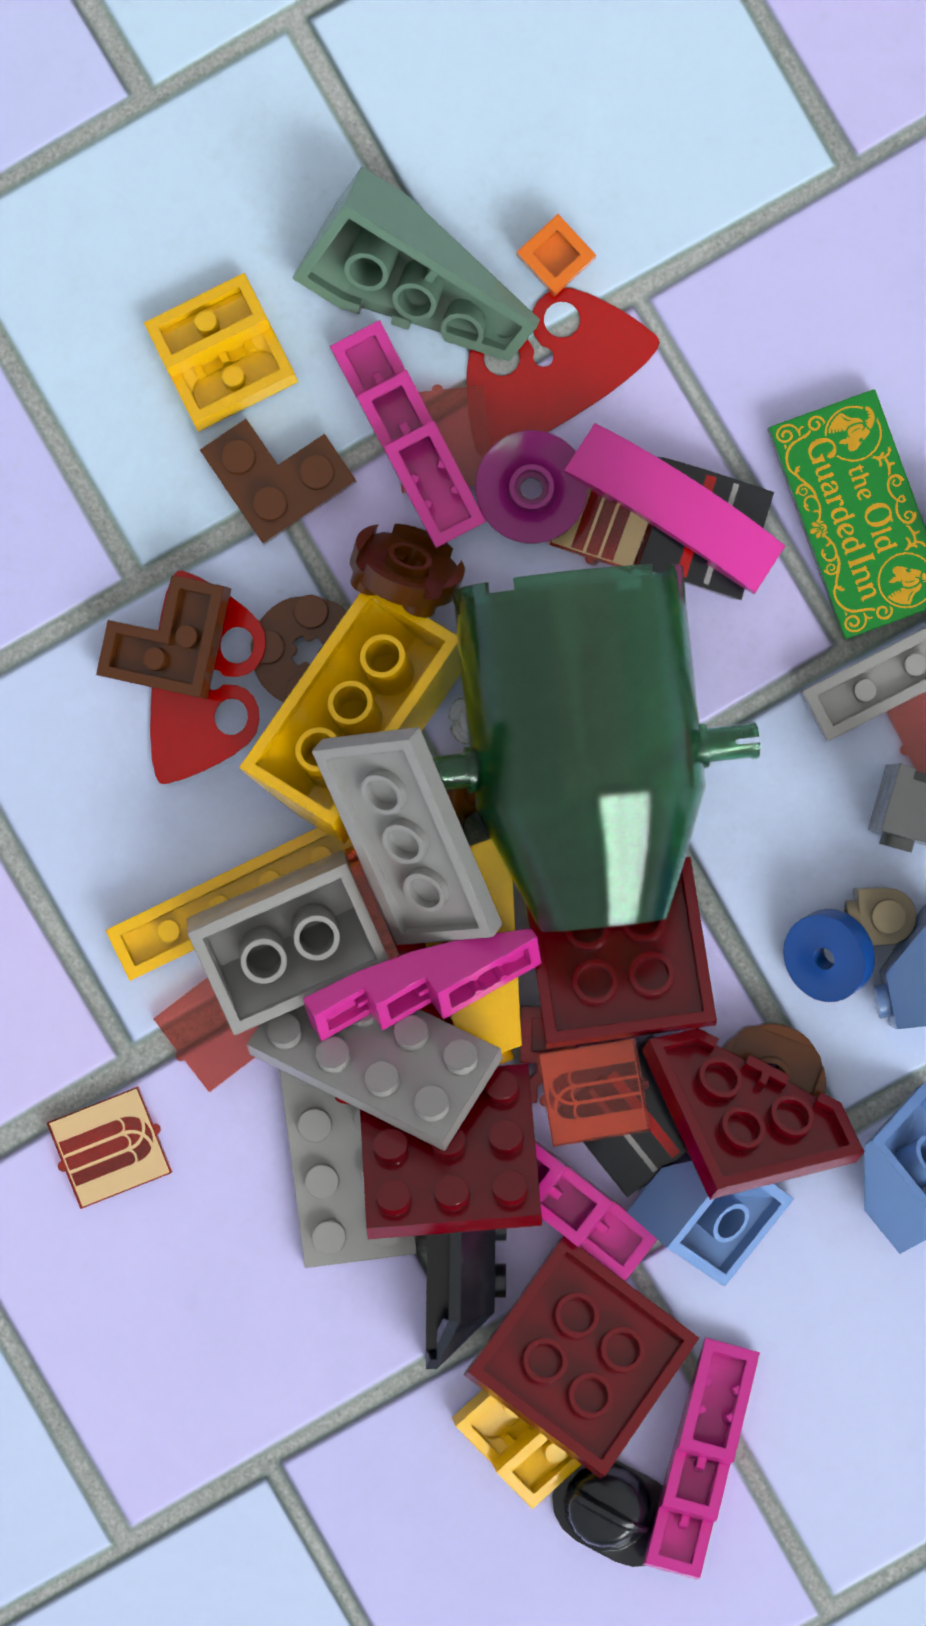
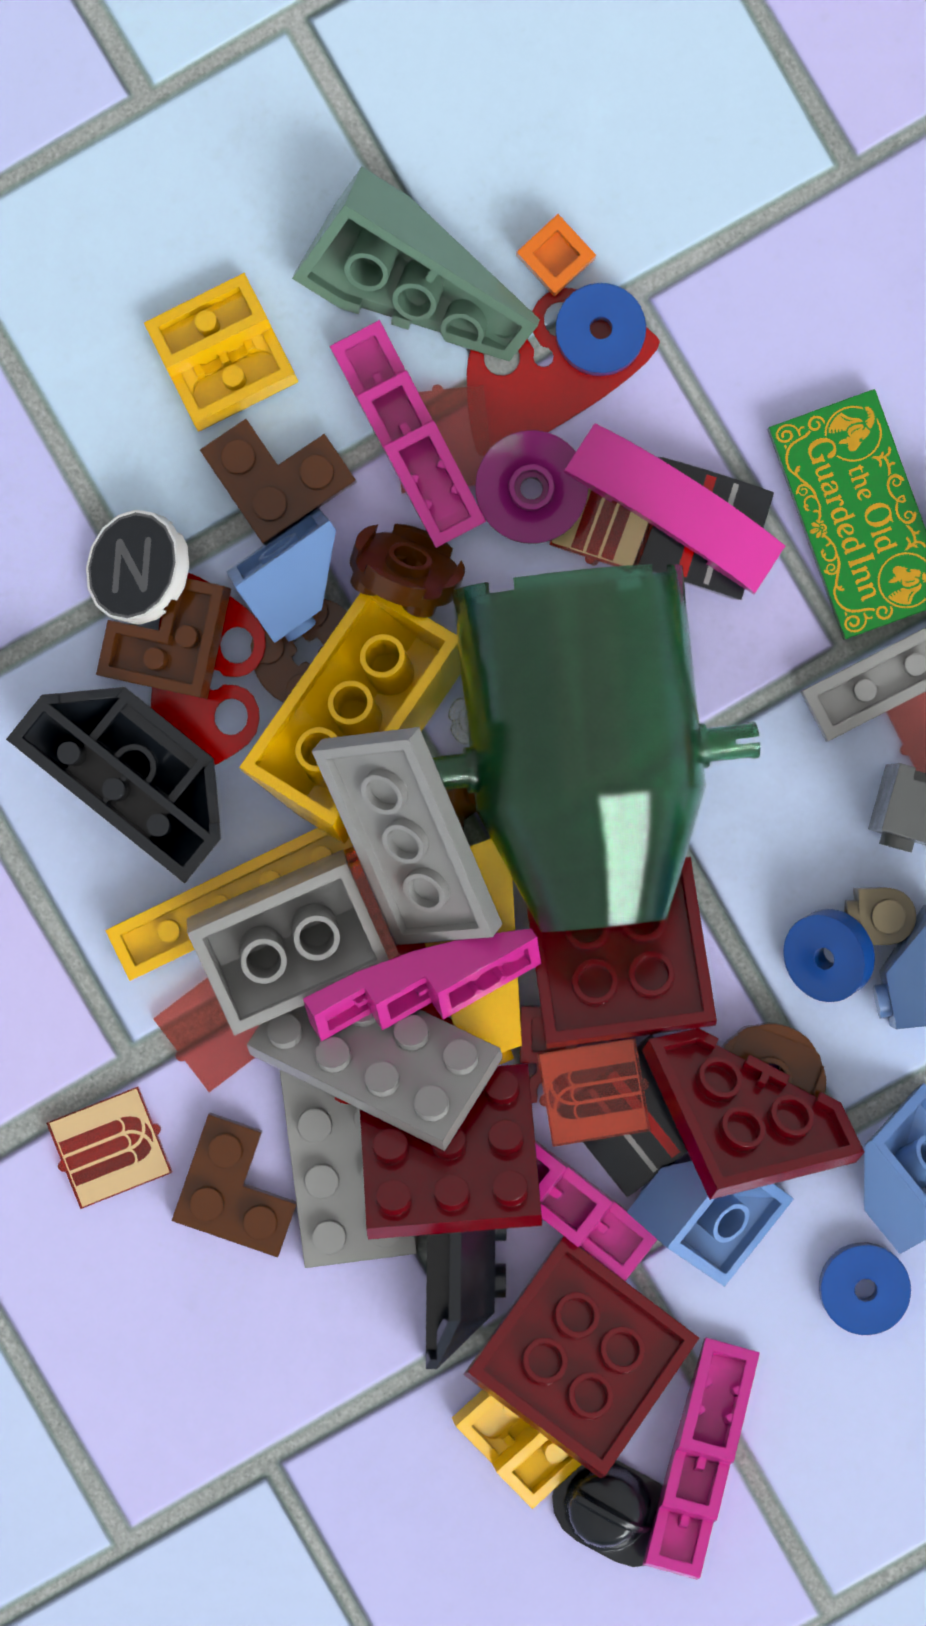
none -> black wedge [6,687,221,883]
none -> tile [86,510,189,625]
none -> reddish brown plate [171,1113,297,1258]
none -> medium blue slope [227,508,336,643]
none -> blue piece [555,283,646,376]
none -> blue piece [819,1242,911,1335]

